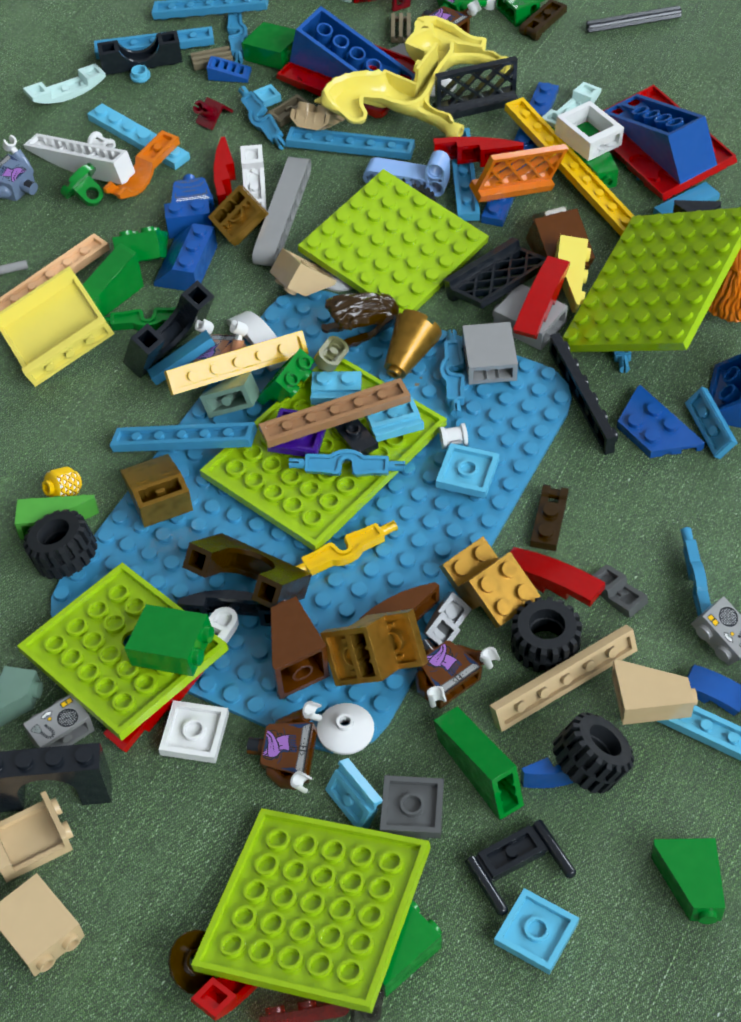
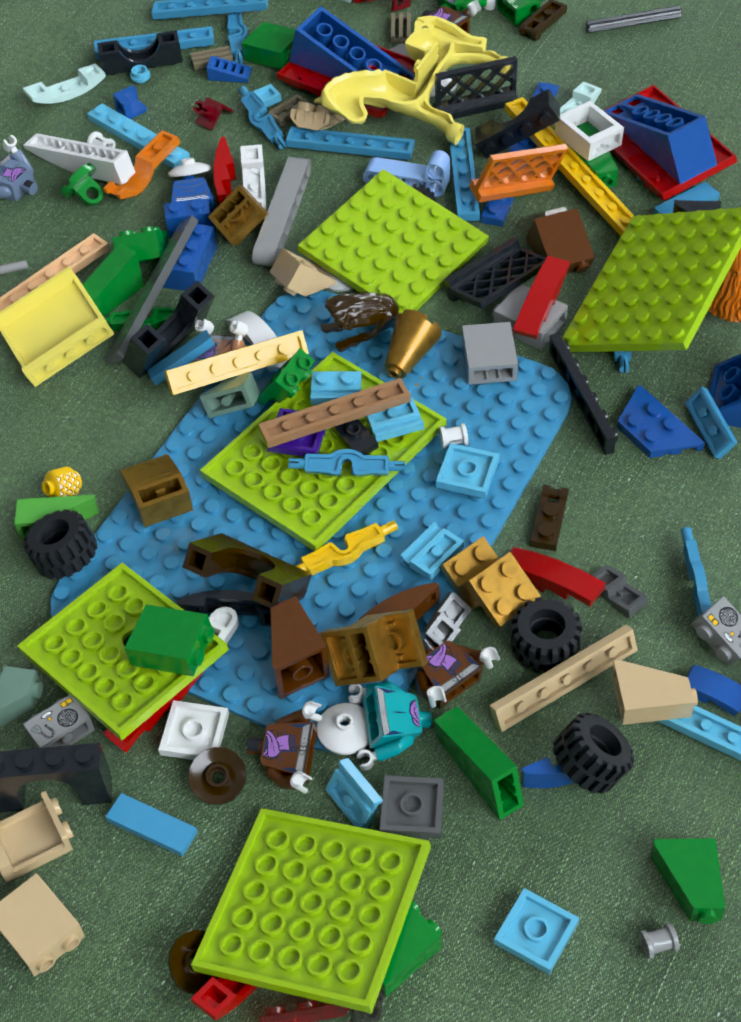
dark azure plate [110,422,257,452] -> none
olive plate [314,336,349,372] -> none
red slope [433,137,524,167] -> none
dark azure piece [440,329,465,417] -> none
black plate [465,820,576,916] -> none
light yellow slope [555,235,591,313] -> none
none -> dark grey tile [105,215,198,364]
none -> dark azure tile [106,793,198,857]
none -> blue panel [113,85,147,119]
none -> white dish [168,158,211,177]
none -> dark brown dish [188,747,247,805]
none -> teal torso [348,681,432,771]
none -> medium azure plate [400,522,464,581]
none -> black arch [475,89,560,159]
none -> light grey bush [639,923,680,959]

